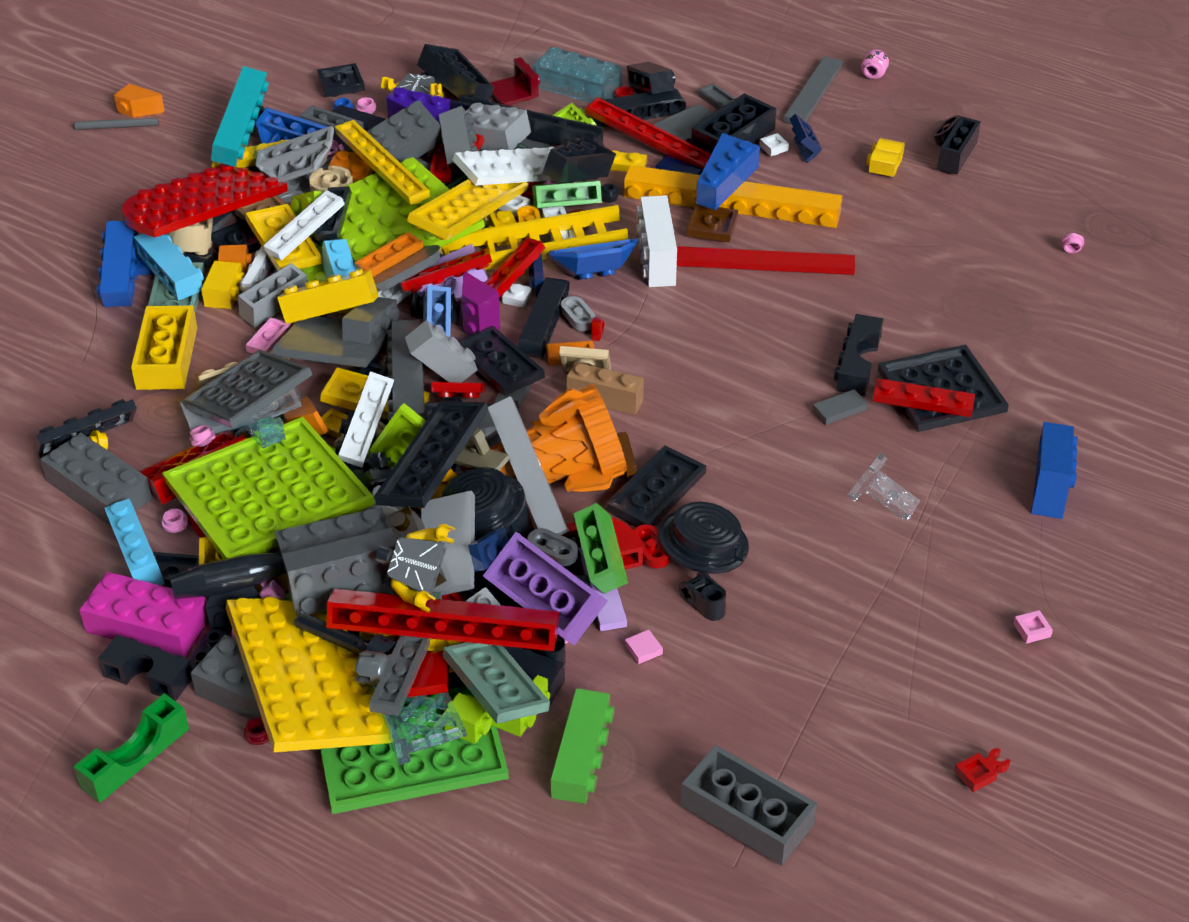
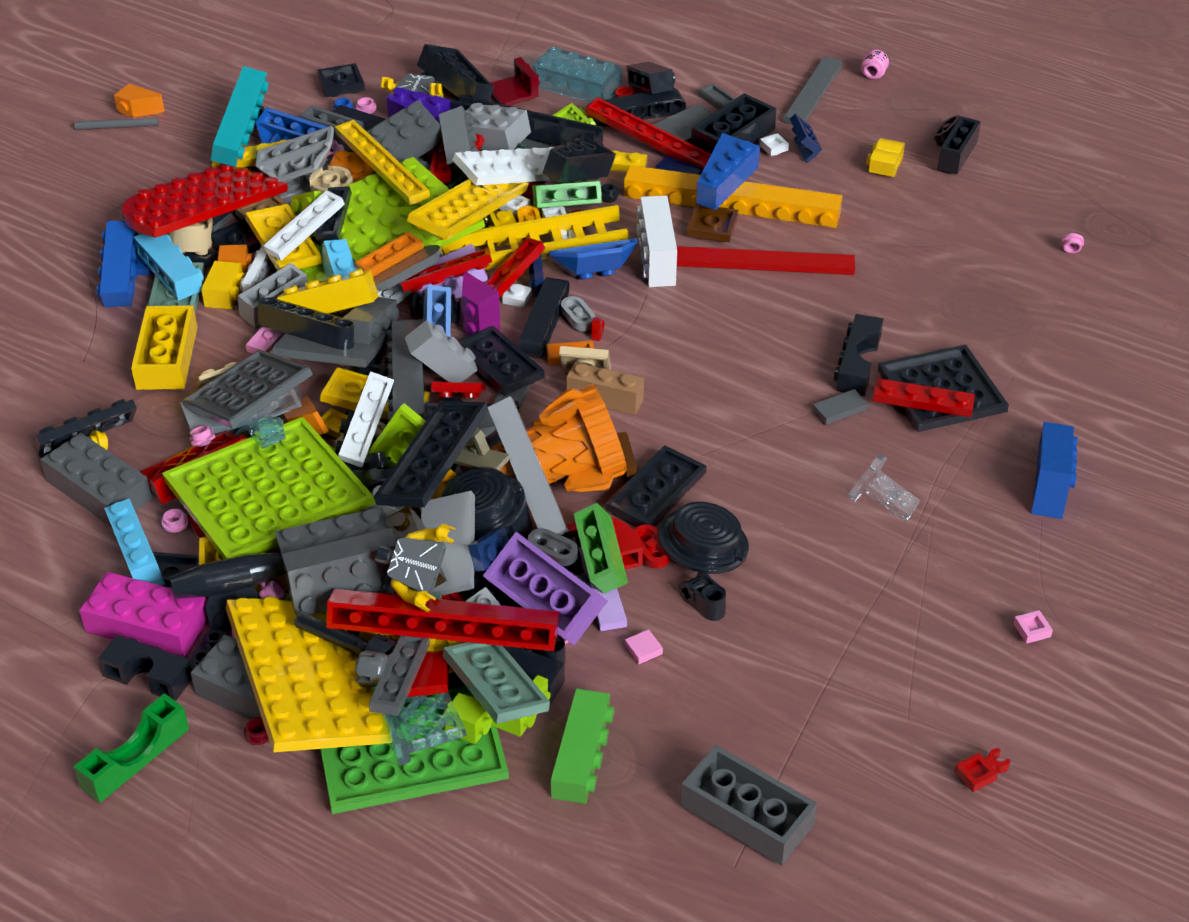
none -> black beam [258,297,354,350]

